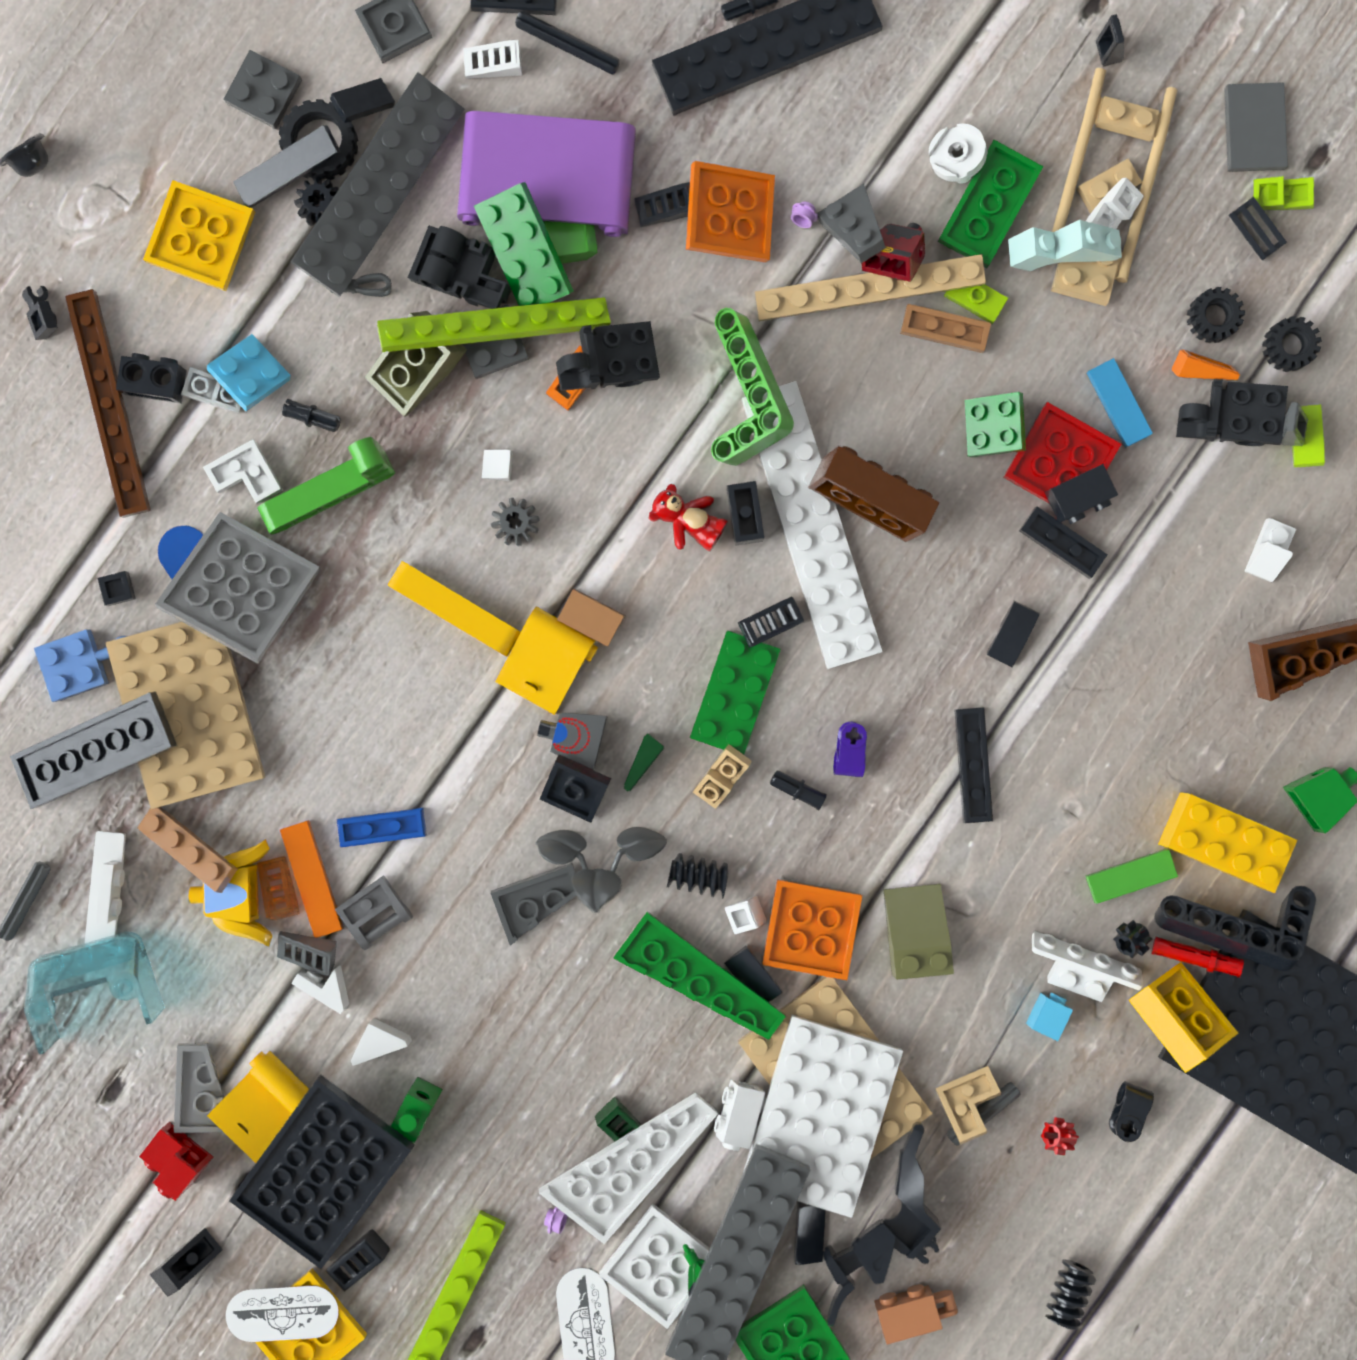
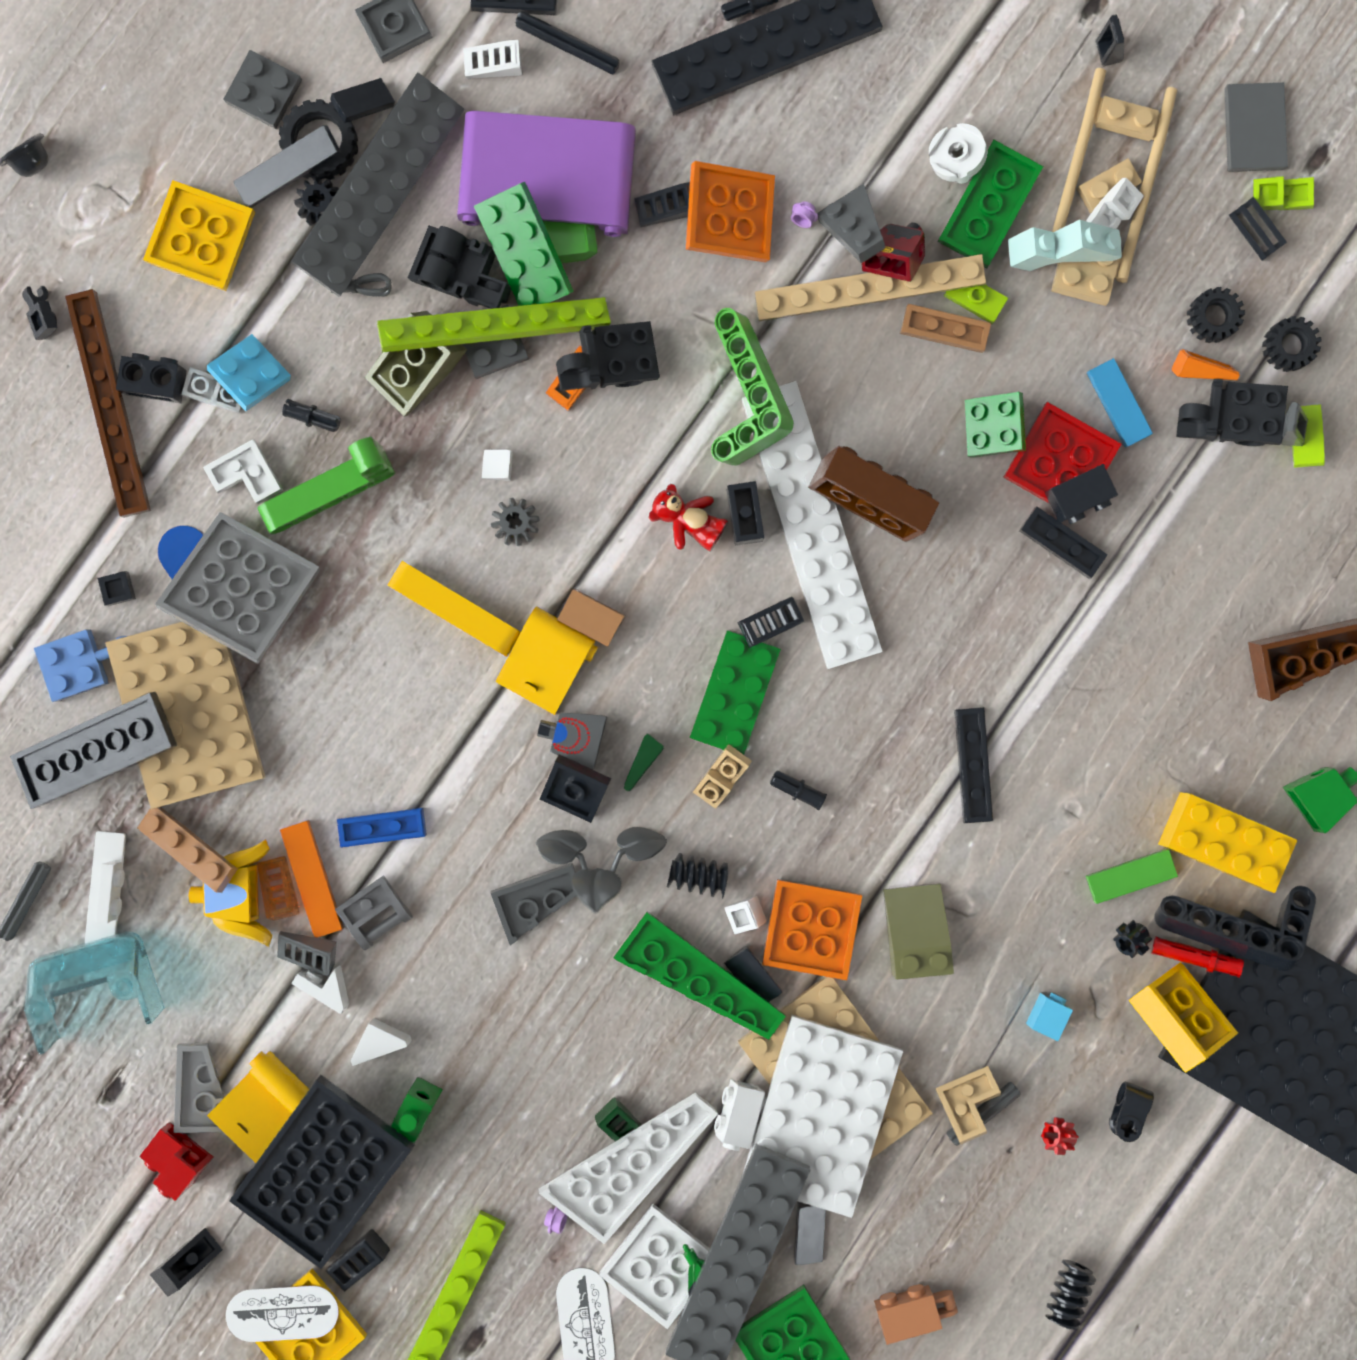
black piece [823,1122,941,1327] -> none
dark purple piece [833,721,867,777] -> none
black slope [987,600,1040,667] -> none
white bracket [1032,931,1143,1002] -> none
white slope [1245,518,1296,582] -> none

